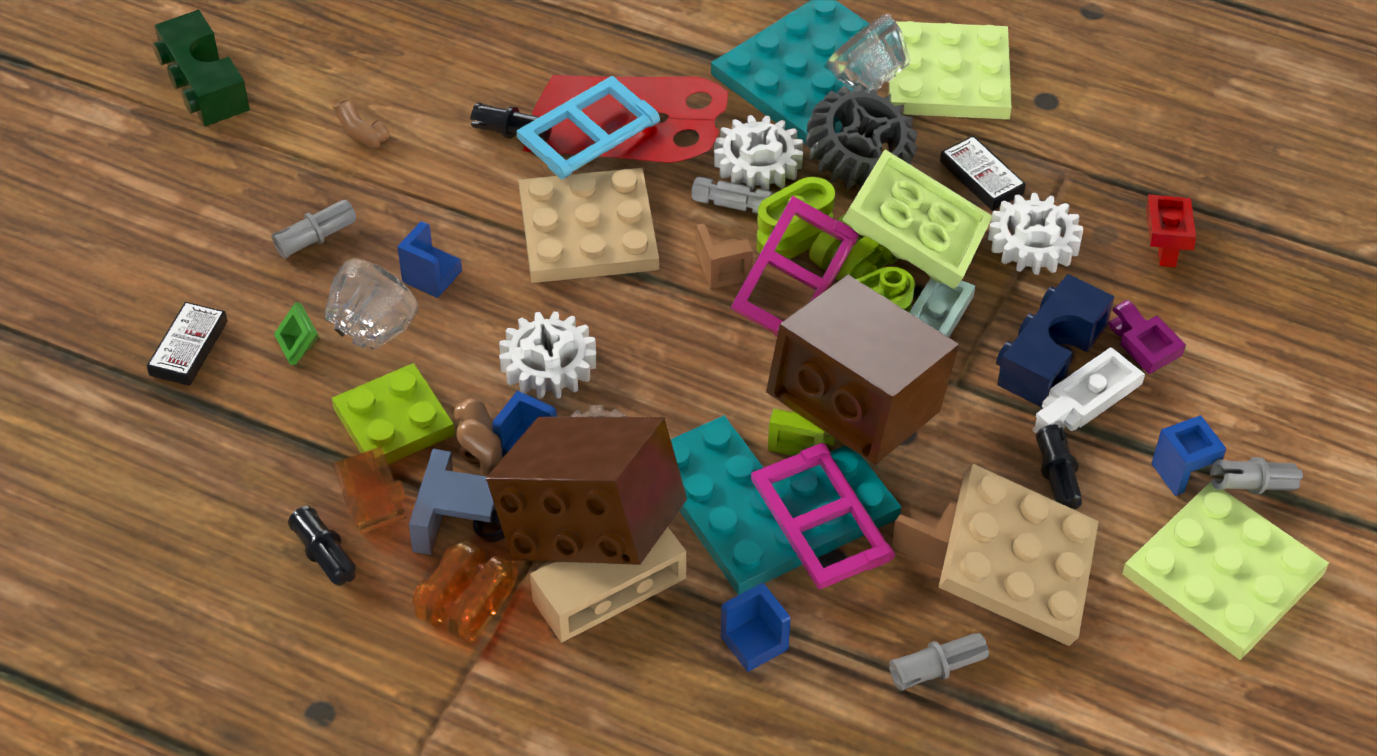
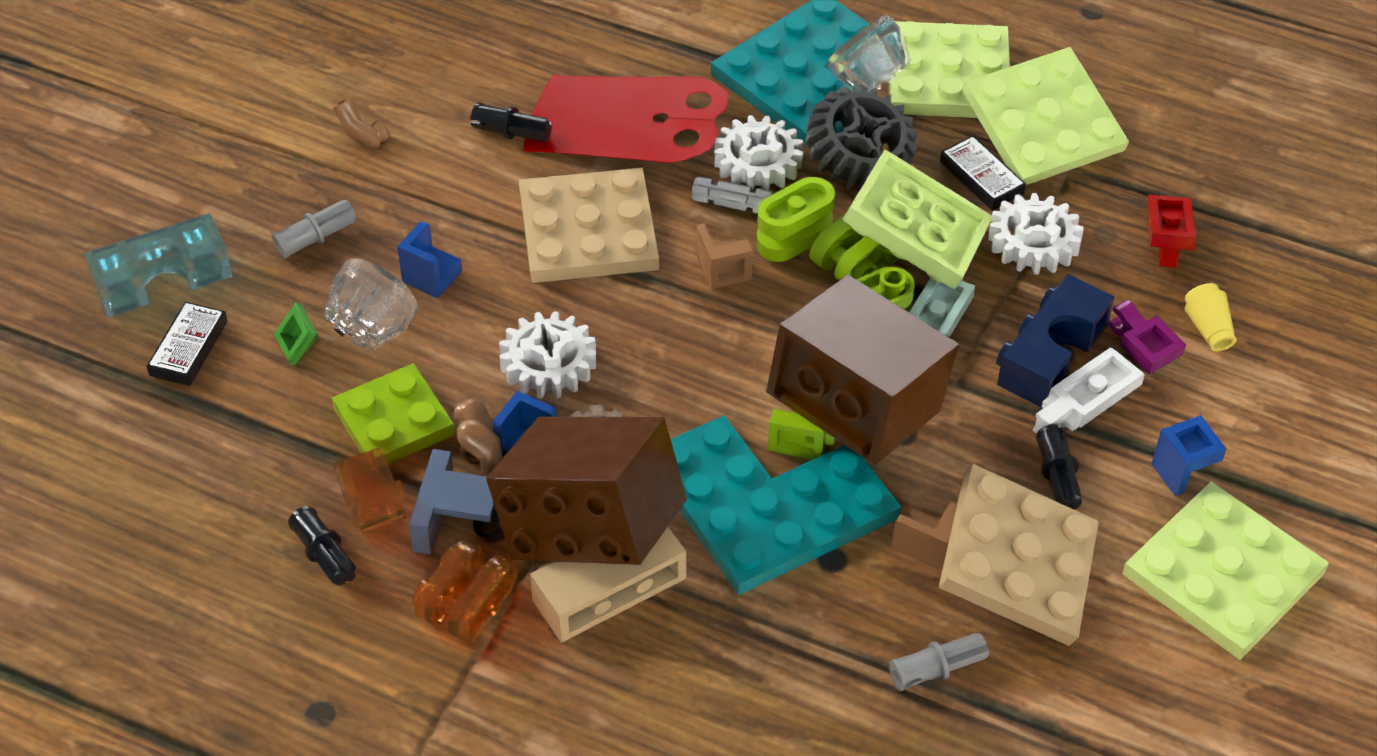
dark green arch [153,10,250,127] -> none
medium azure window [517,76,660,179] -> none
blue panel [721,582,791,672] -> none
dark pink window [730,196,860,336] -> none
dark pink window [751,443,895,590] -> none
light grey axle [1210,457,1303,494] -> none
none -> clear light blue arch [84,213,233,318]
none -> yellowish green plate [962,47,1129,185]
none -> light yellow cone [1184,283,1237,352]

